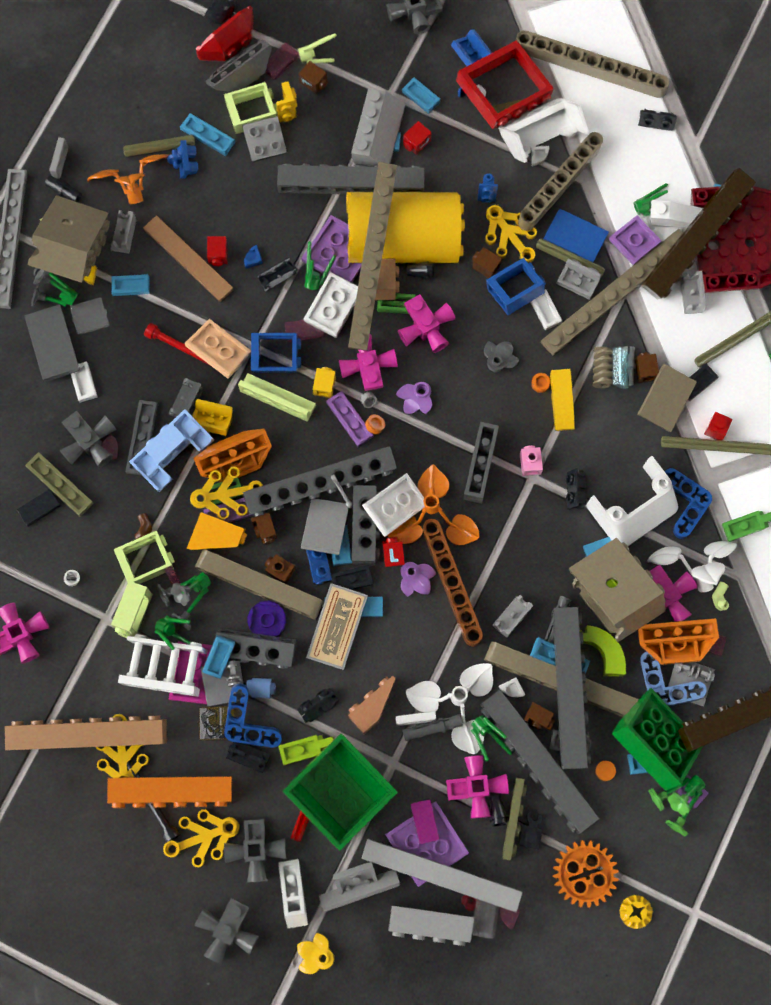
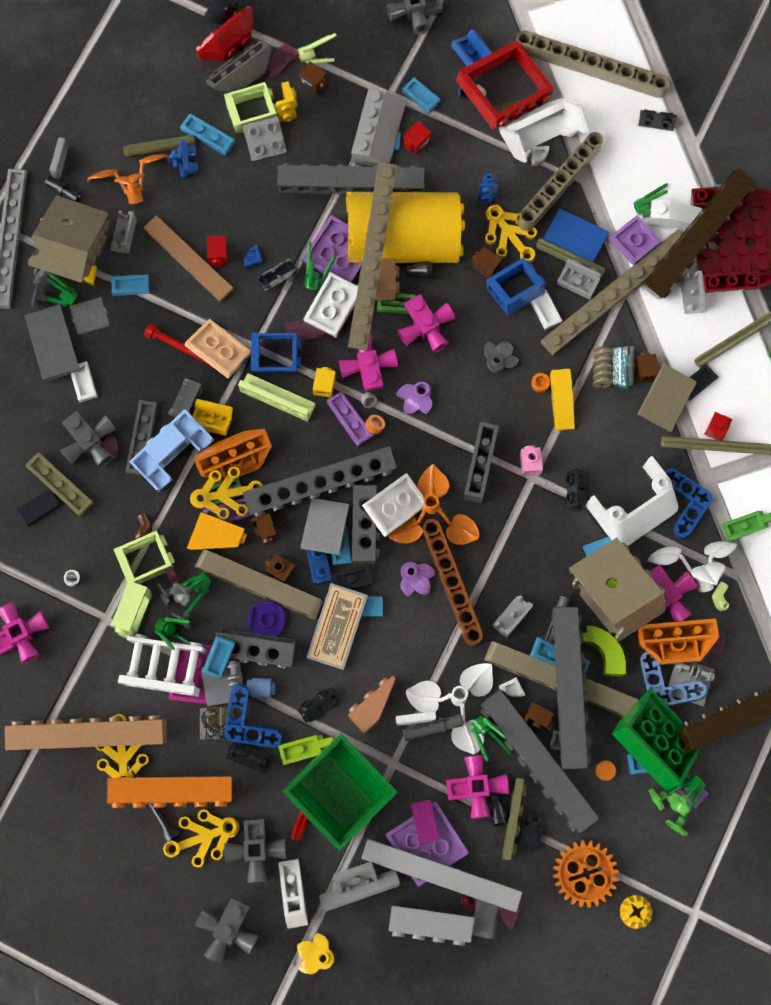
light grey hinge [331,475,353,508] -> none
red brick [382,537,405,567] -> none

